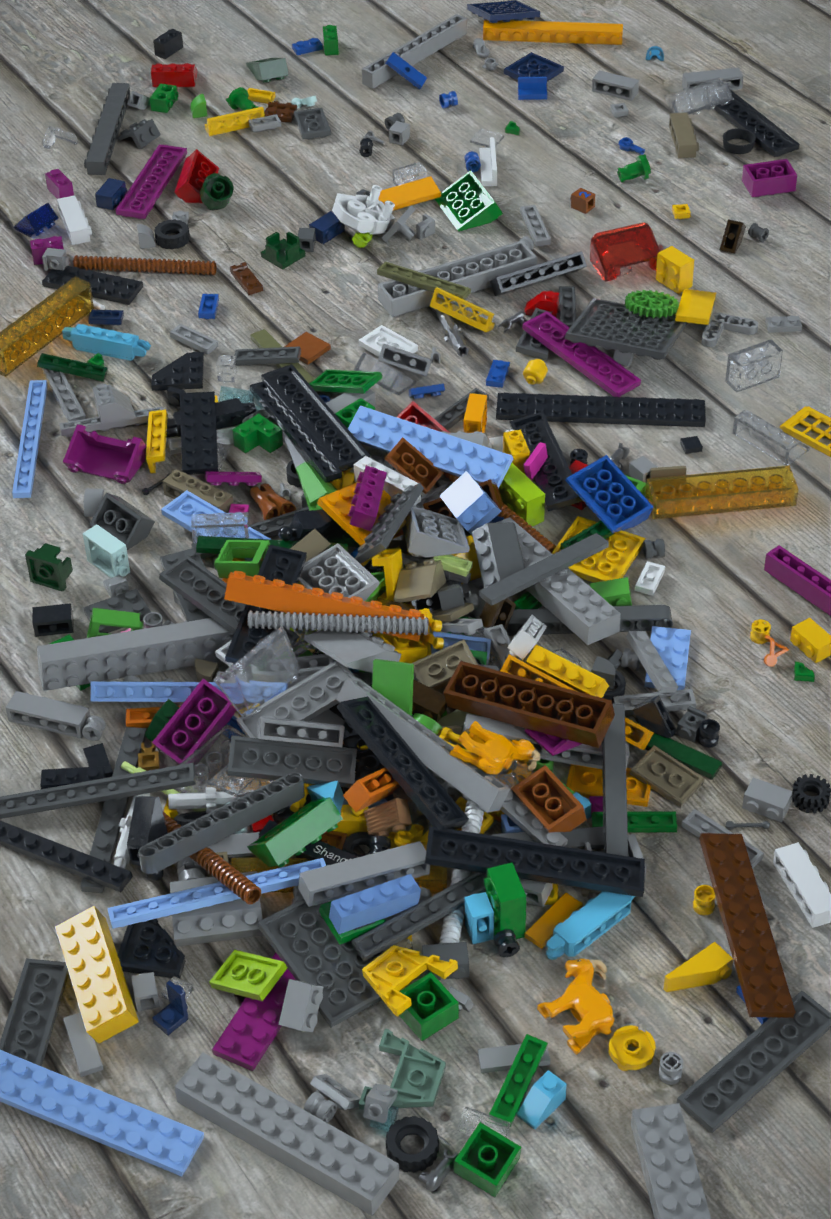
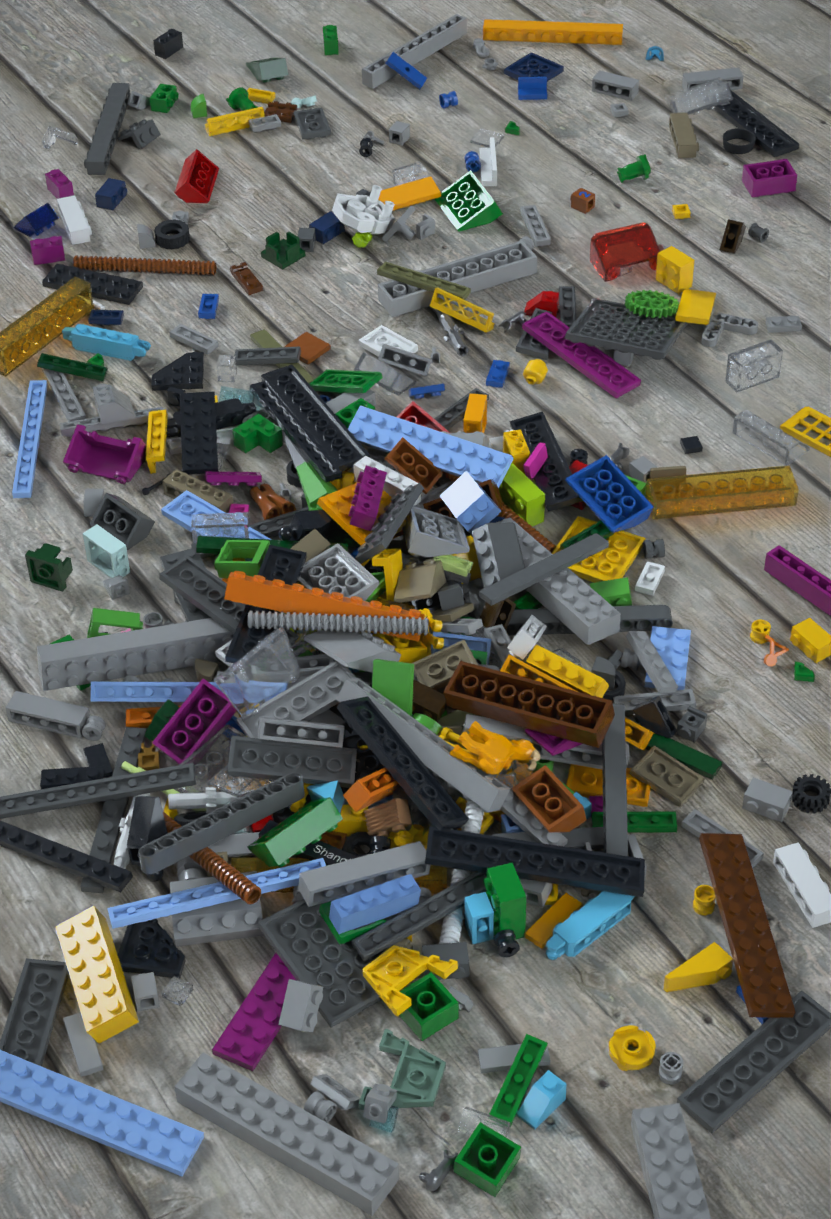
black brick [32,603,74,637] -> none
light grey brick [42,248,69,270] -> none
dark grey plate [83,588,151,633] -> none
magenta plate [116,144,187,219] -> none
red slope [151,63,198,87] -> none
dark blue bracket [152,980,189,1036] -> none
dark green brick [200,173,234,210] -> none
lime plate [209,950,288,1001] -> none
blue plate [292,38,323,55] -> none
dark grey wheel [385,113,405,131] -> none
black tyre [386,1116,439,1173] -> none
dark blue plate [467,0,540,23] -> none
black brick [490,251,587,297] -> none
black plate [496,392,706,427] -> none
light orange animal [537,958,614,1055] -> none
blue plate [618,137,645,155] -> none
black wheel [698,719,720,748] -> none
dark grey hinge [725,821,770,830] -> none

